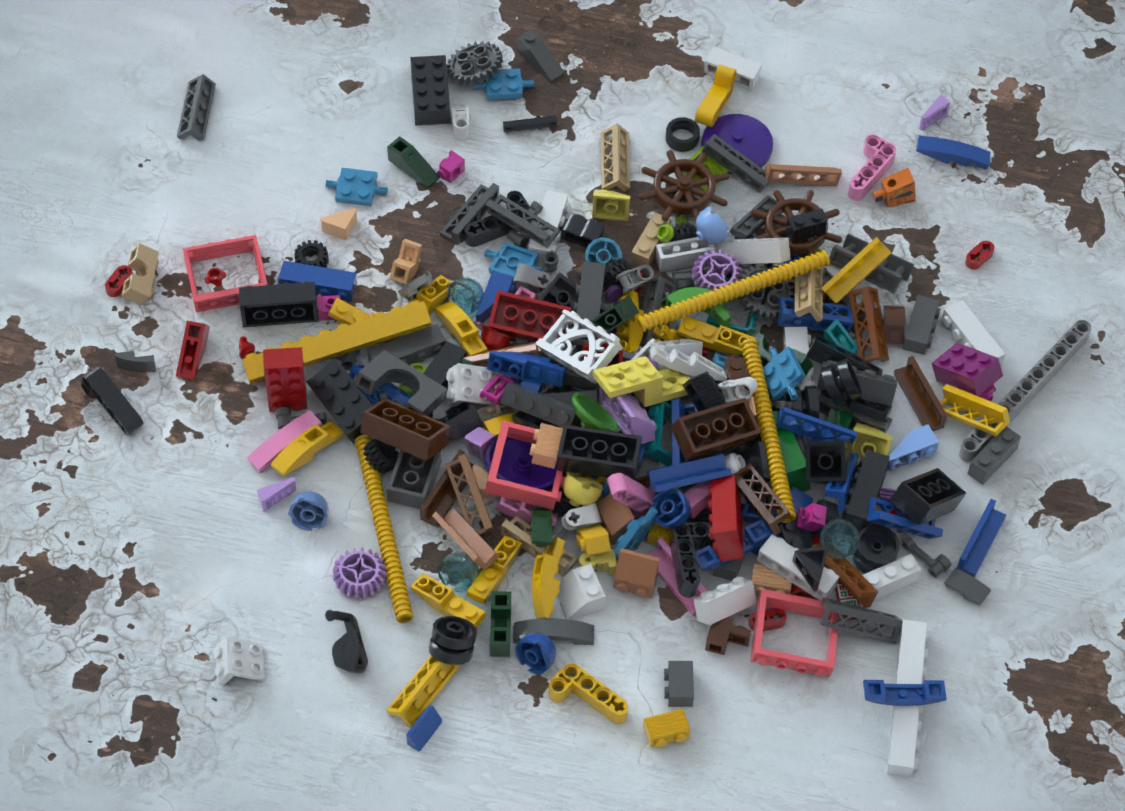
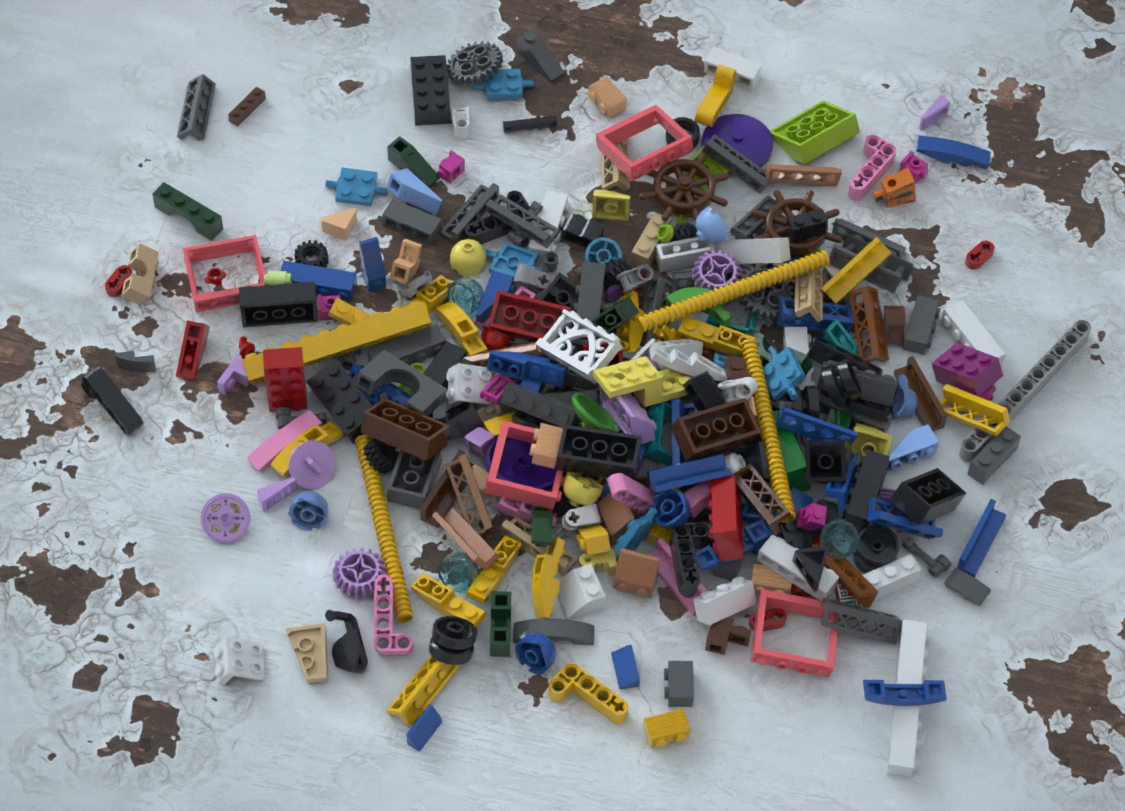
none -> dark green arch [152,182,223,241]
none -> lavender shield [201,493,251,543]
none -> lavender slope [217,354,248,395]
none -> reddish brown piece [228,87,266,127]
none -> yellowish green brick [264,271,292,285]
none -> tan wing [285,623,328,684]
none -> lavender shield [288,440,336,489]
none -> blue slope [359,237,386,292]
none -> bright pink beam [374,574,413,656]
none -> dark grey brick [382,199,442,246]
none -> light blue slope [387,168,443,215]
none -> light yellow cylinder [450,239,487,277]
none -> light nougat brick [588,76,627,118]
none -> coral window [596,105,693,181]
none -> blue slope [611,645,640,690]
none -> lime slope [770,100,860,165]
none -> dark grey fence [832,218,906,258]
none -> medium blue piece [891,374,918,420]
none -> dark pink brick [899,151,929,184]

